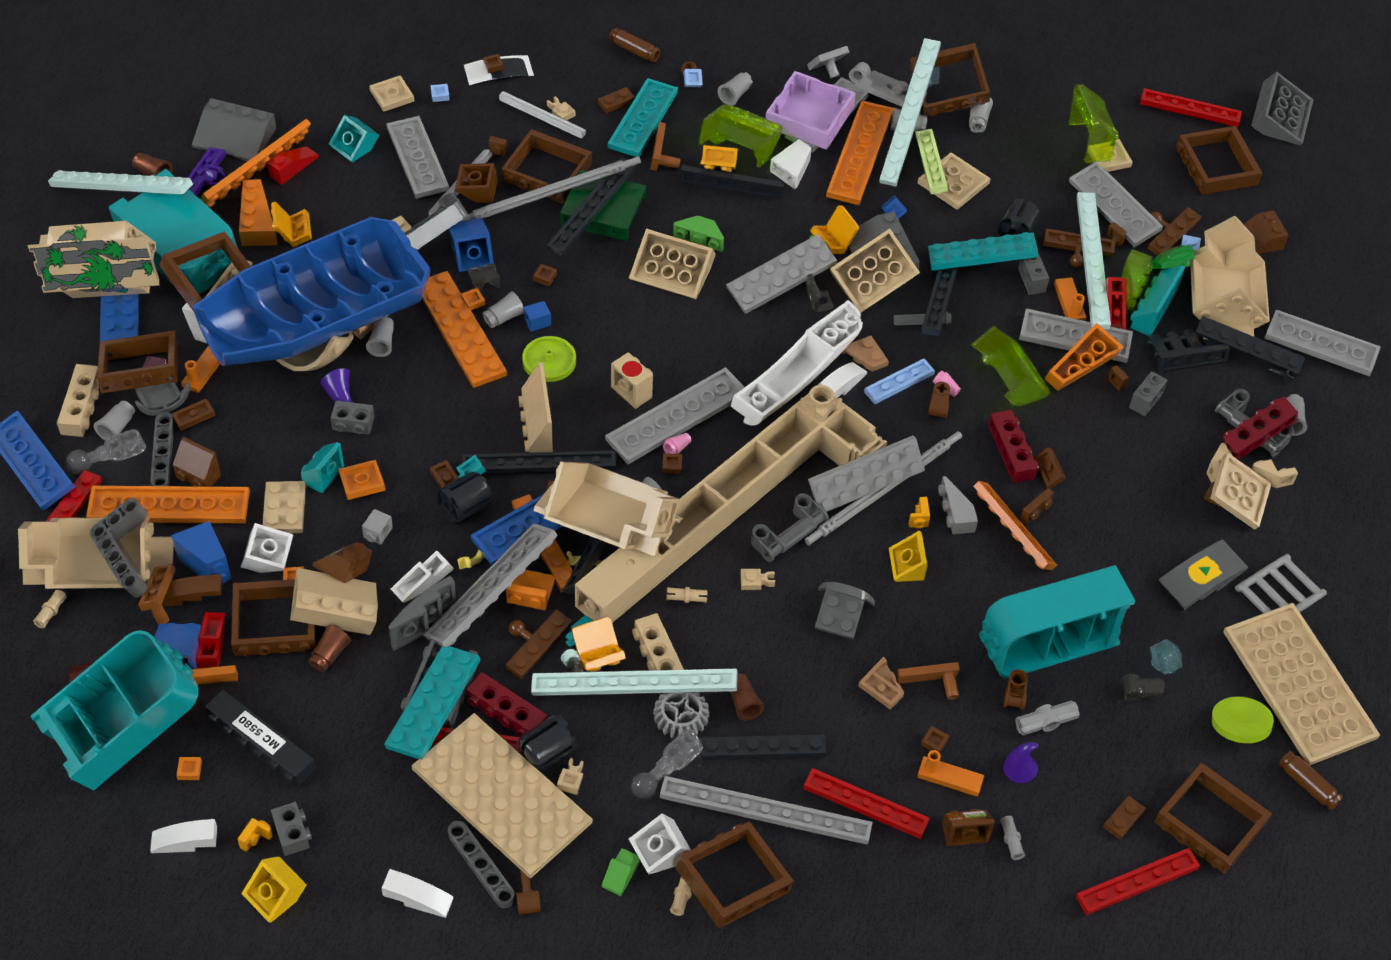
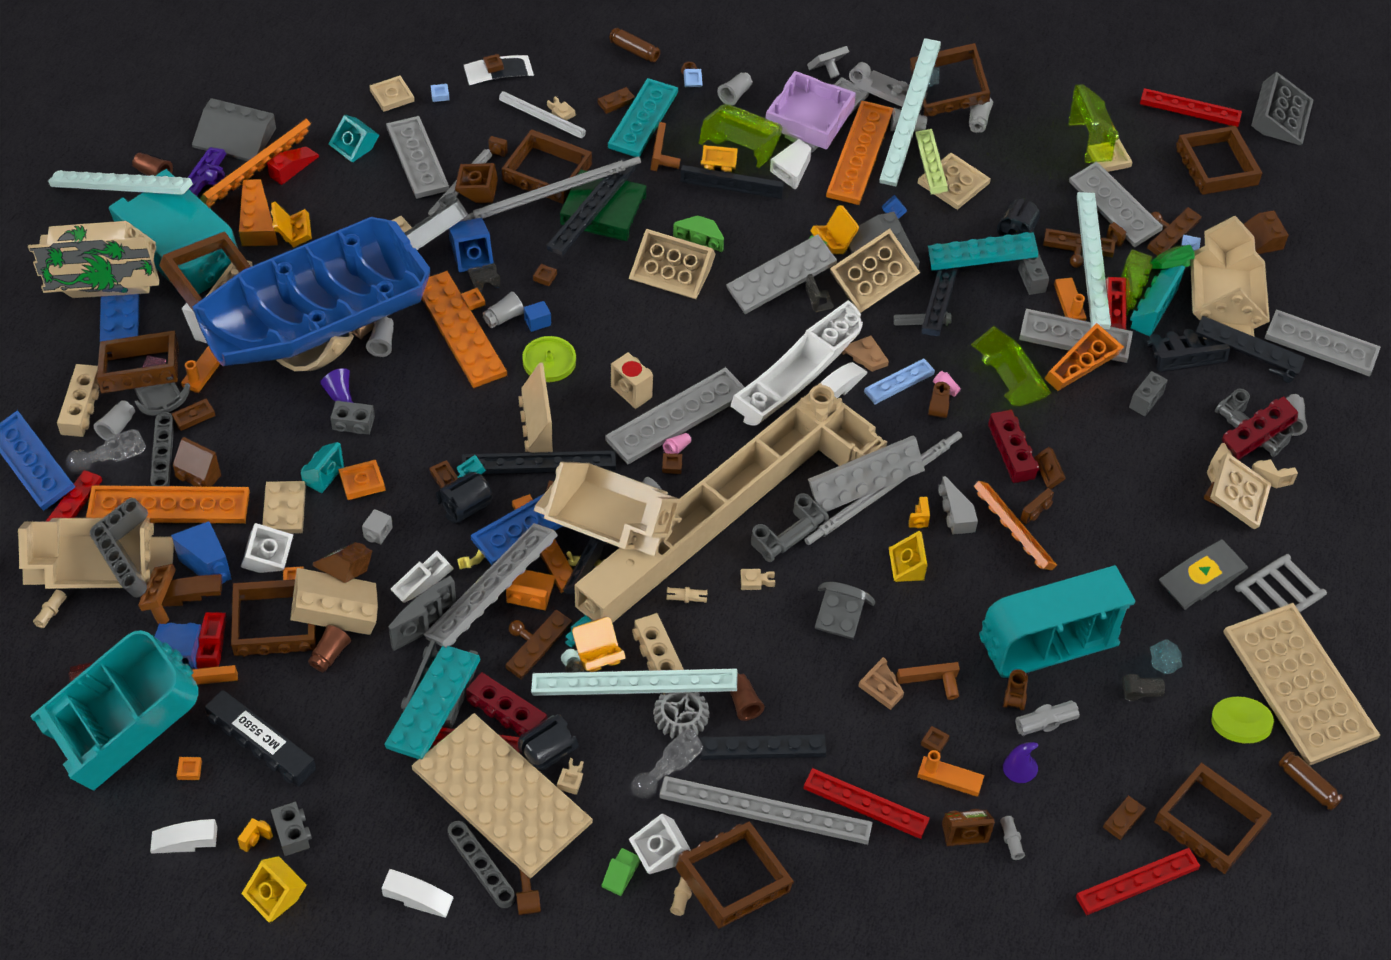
reddish brown plate [1108,365,1128,392] -> none

